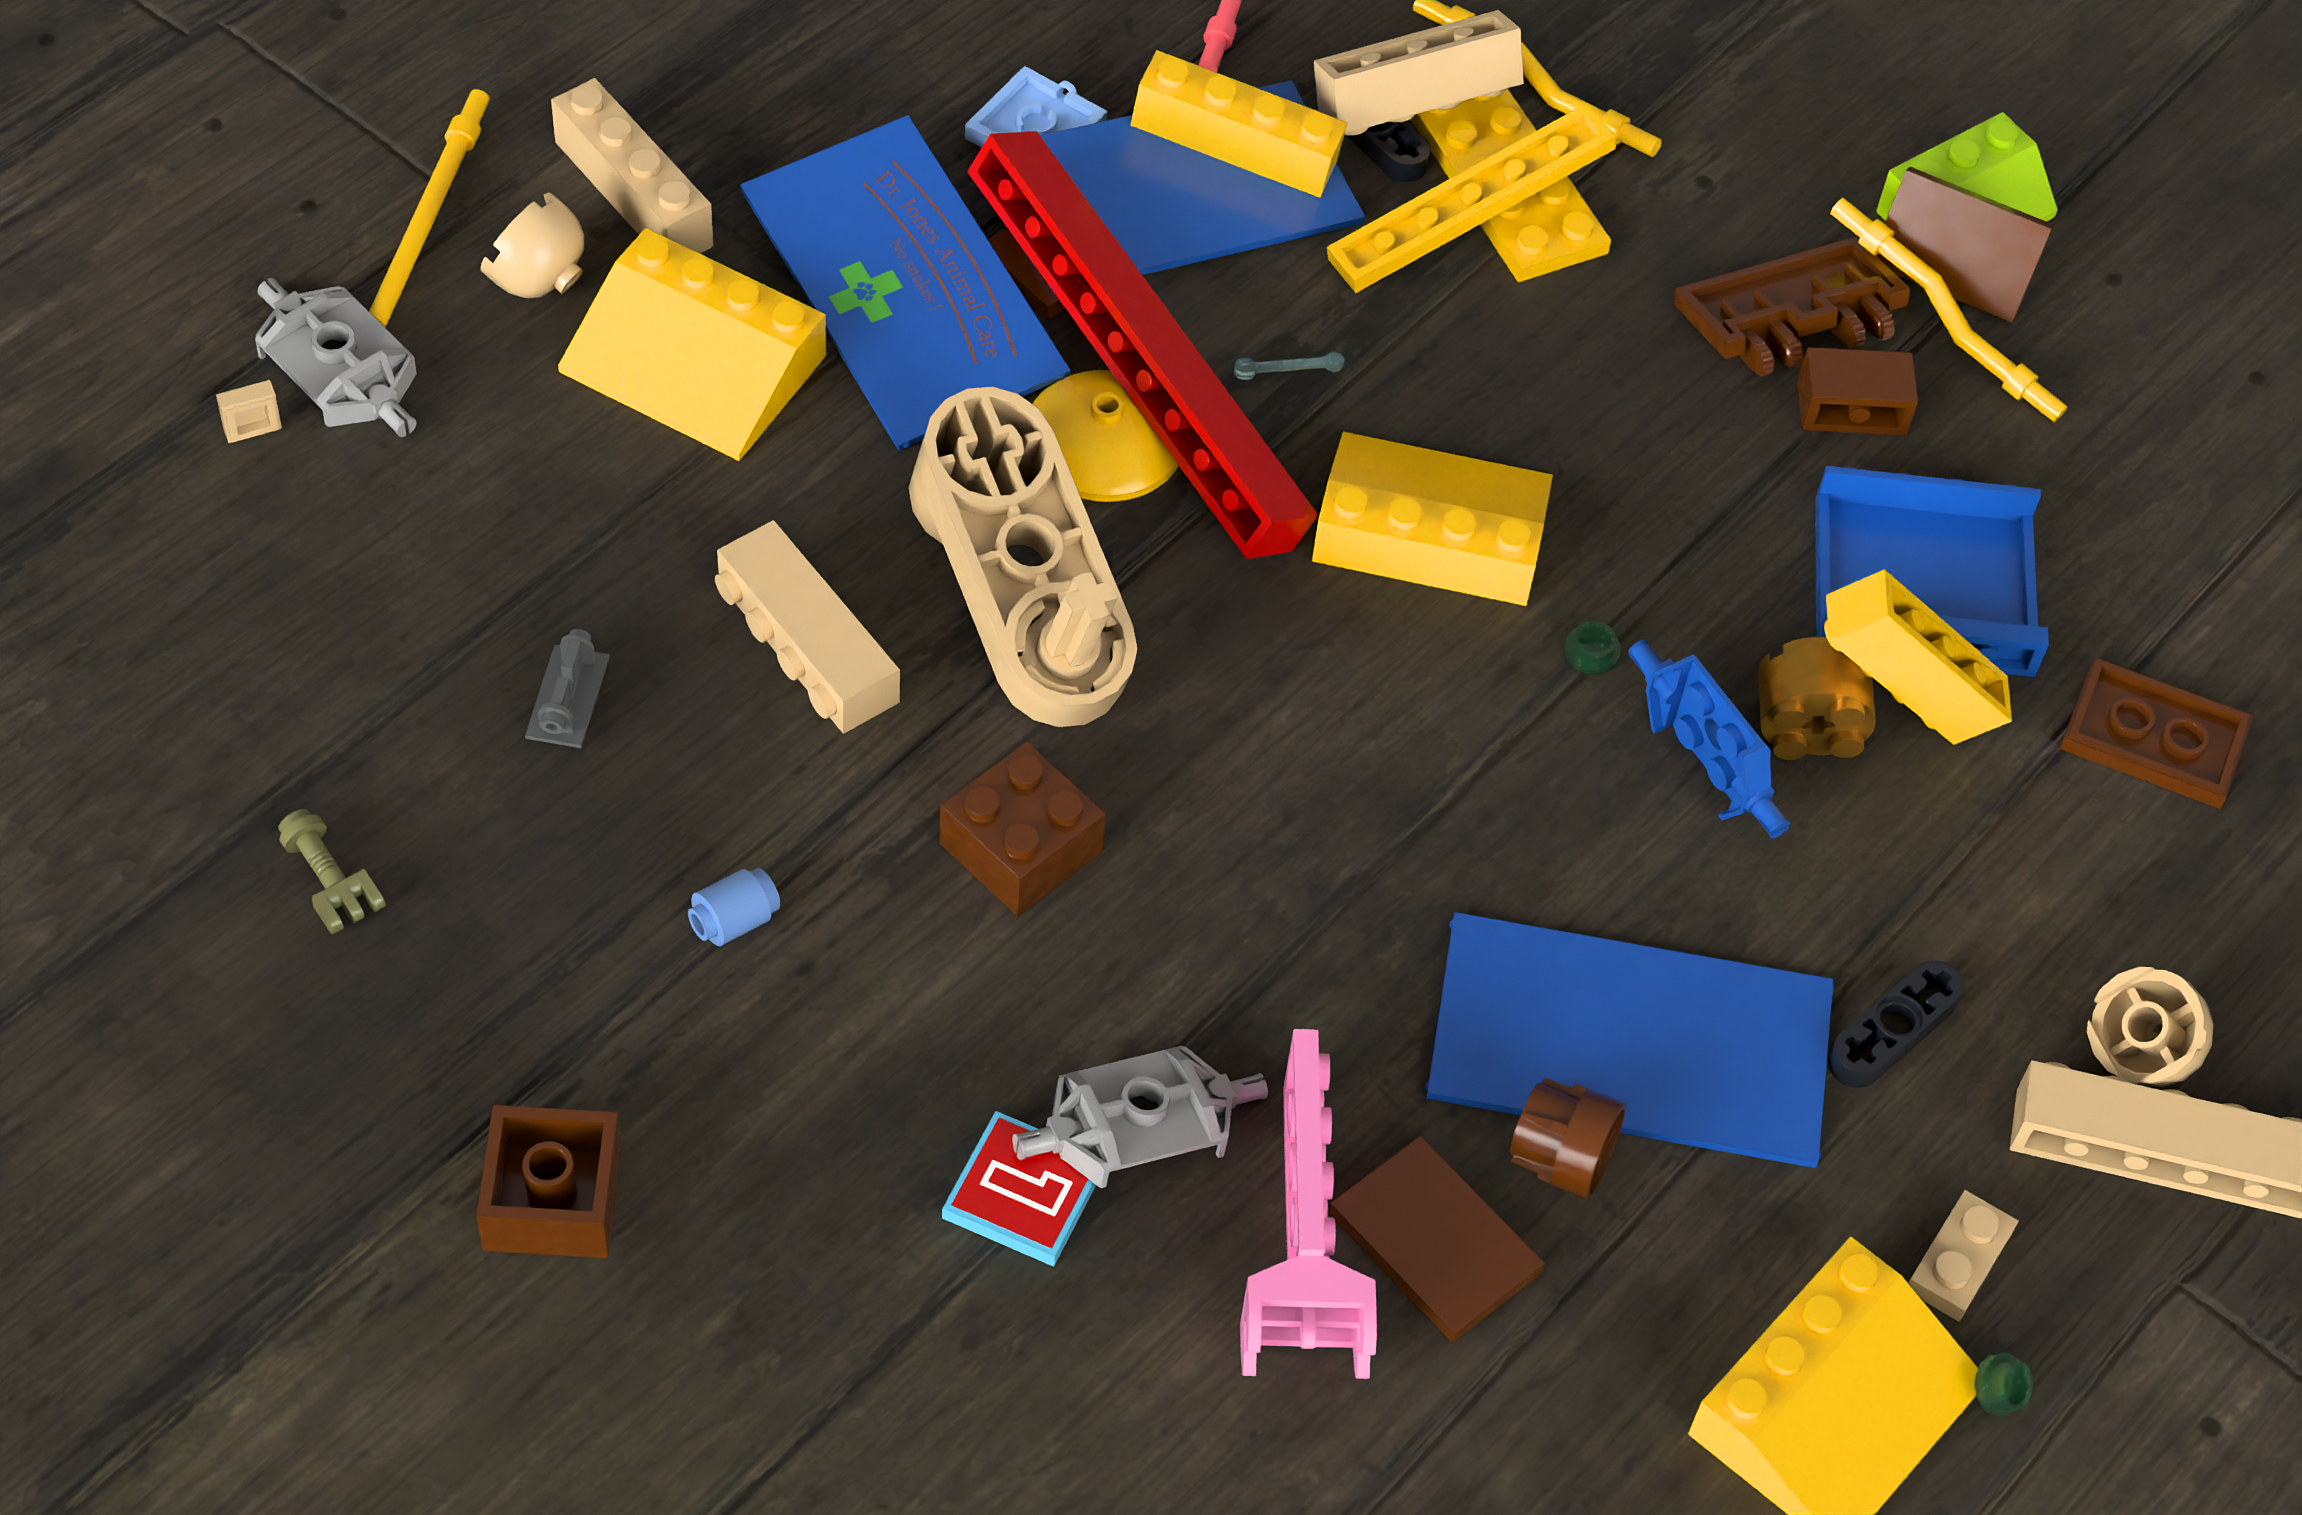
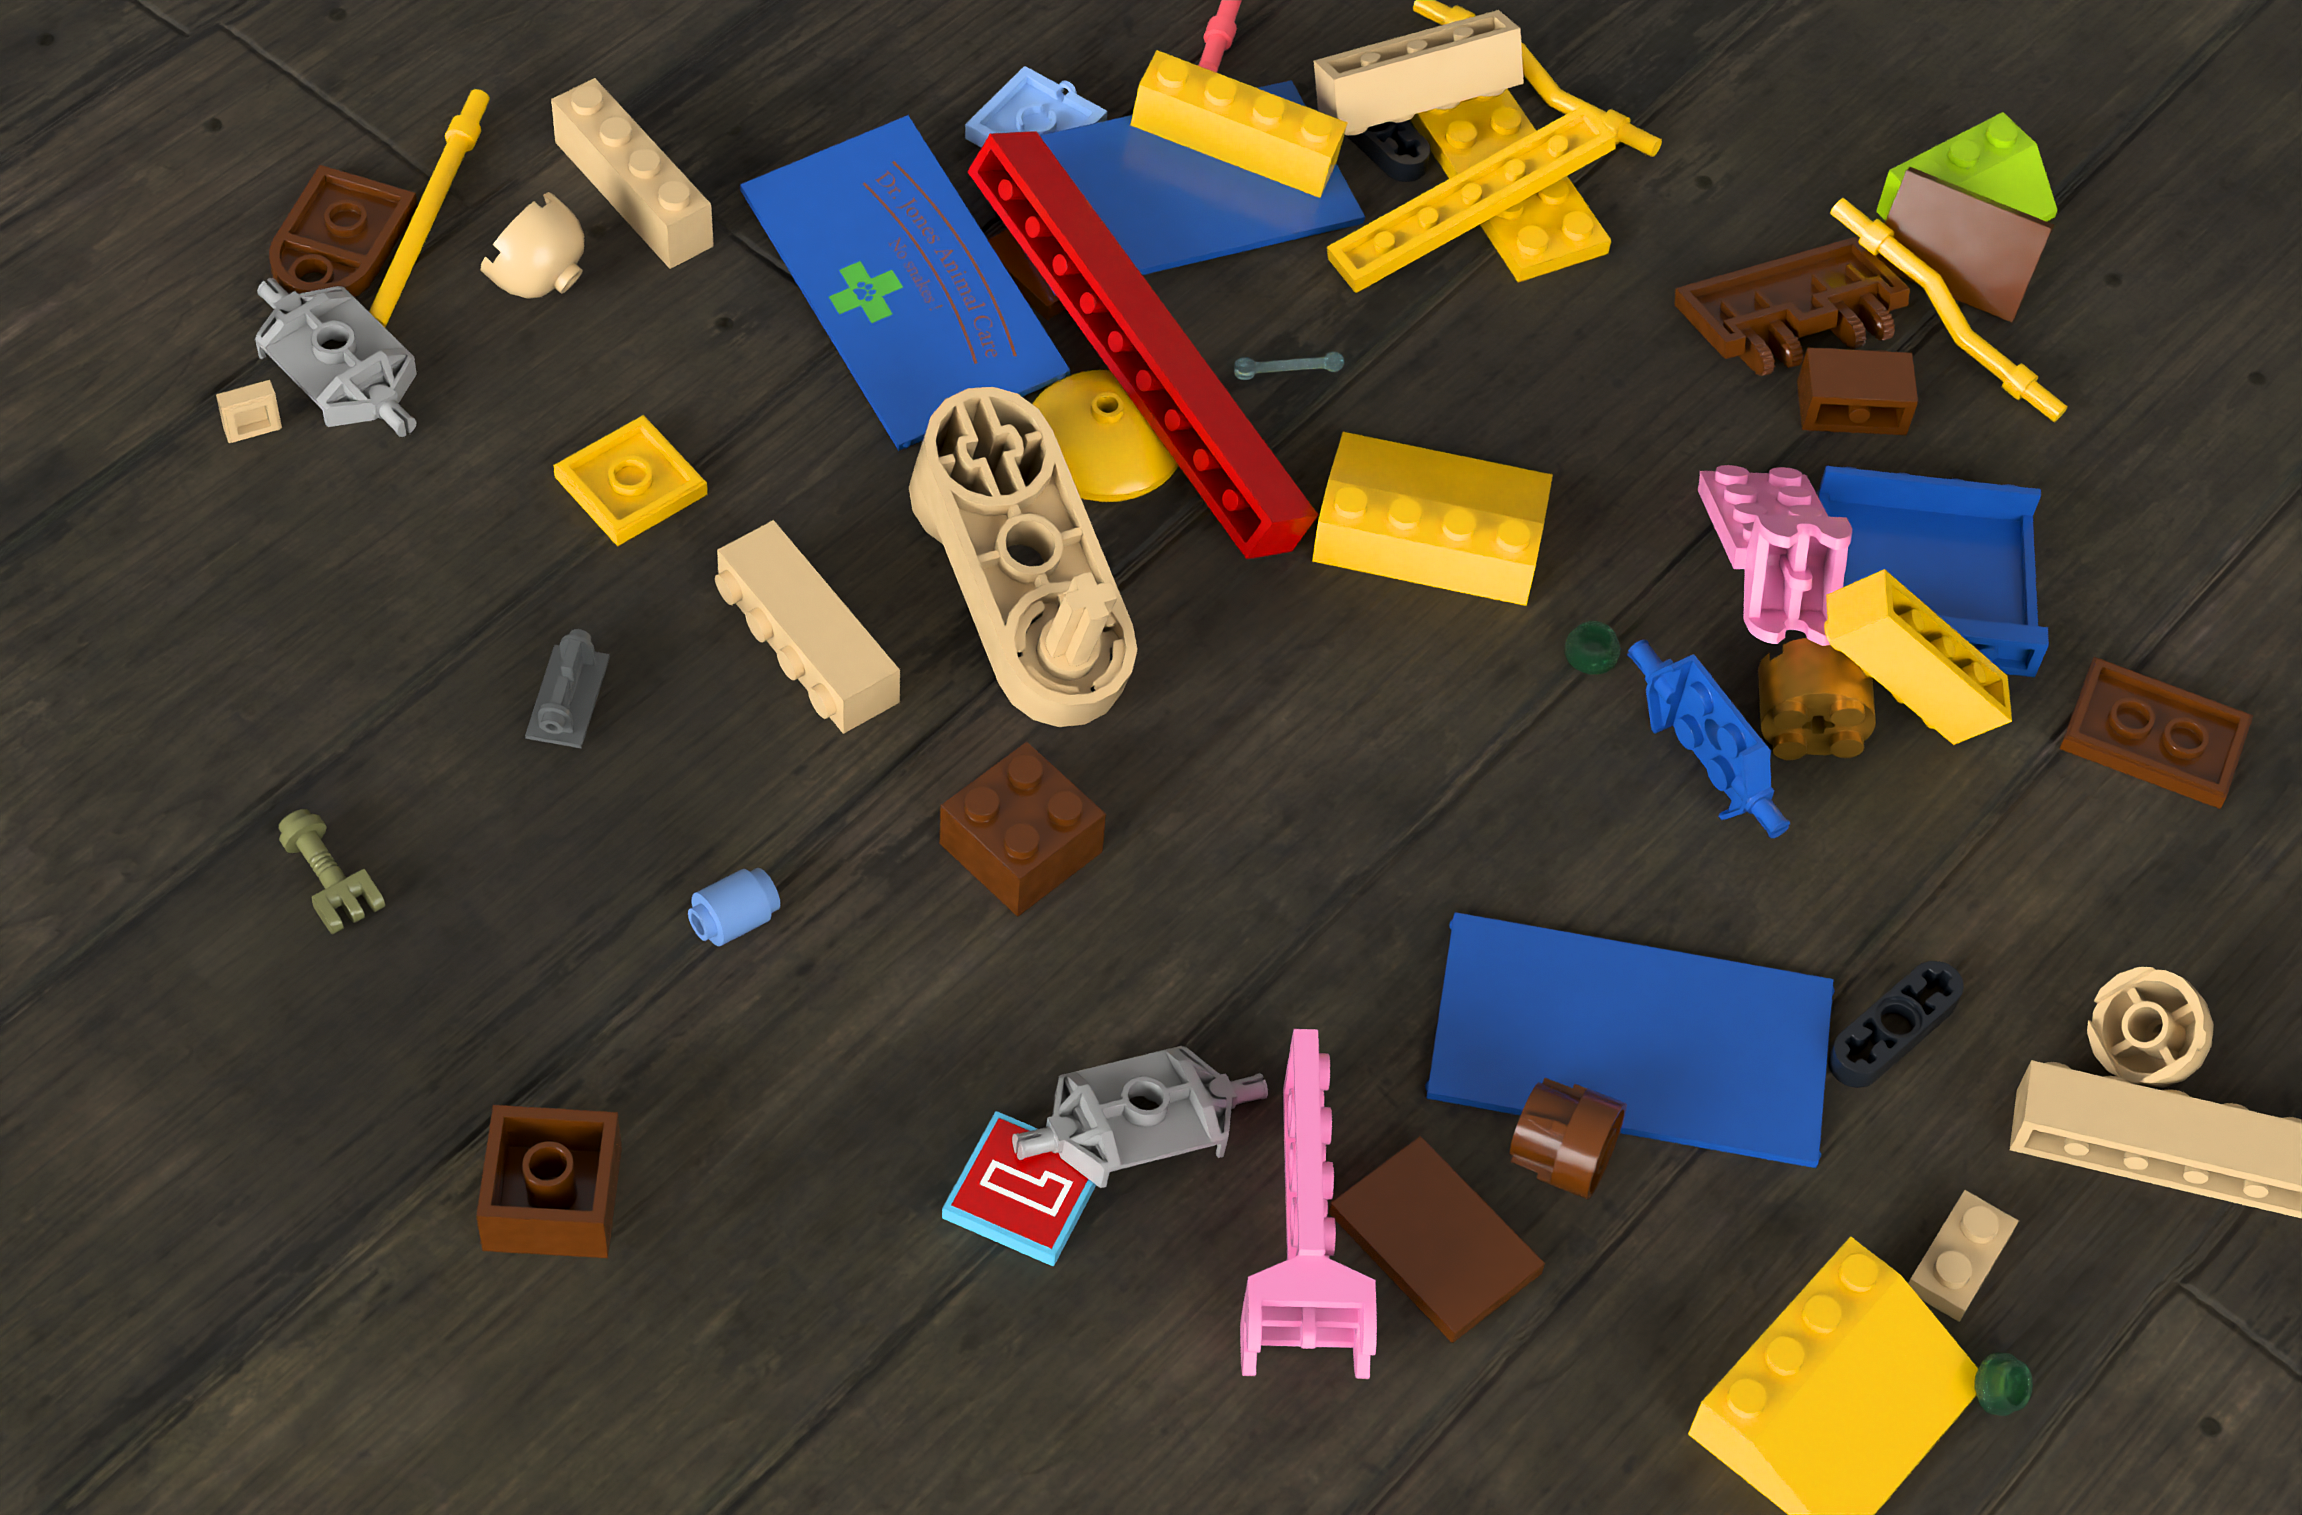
yellow slope [558,228,826,461] -> none
none -> reddish brown tile [269,165,417,298]
none -> yellow tile [553,415,708,546]
none -> bright pink hinge [1698,465,1852,646]

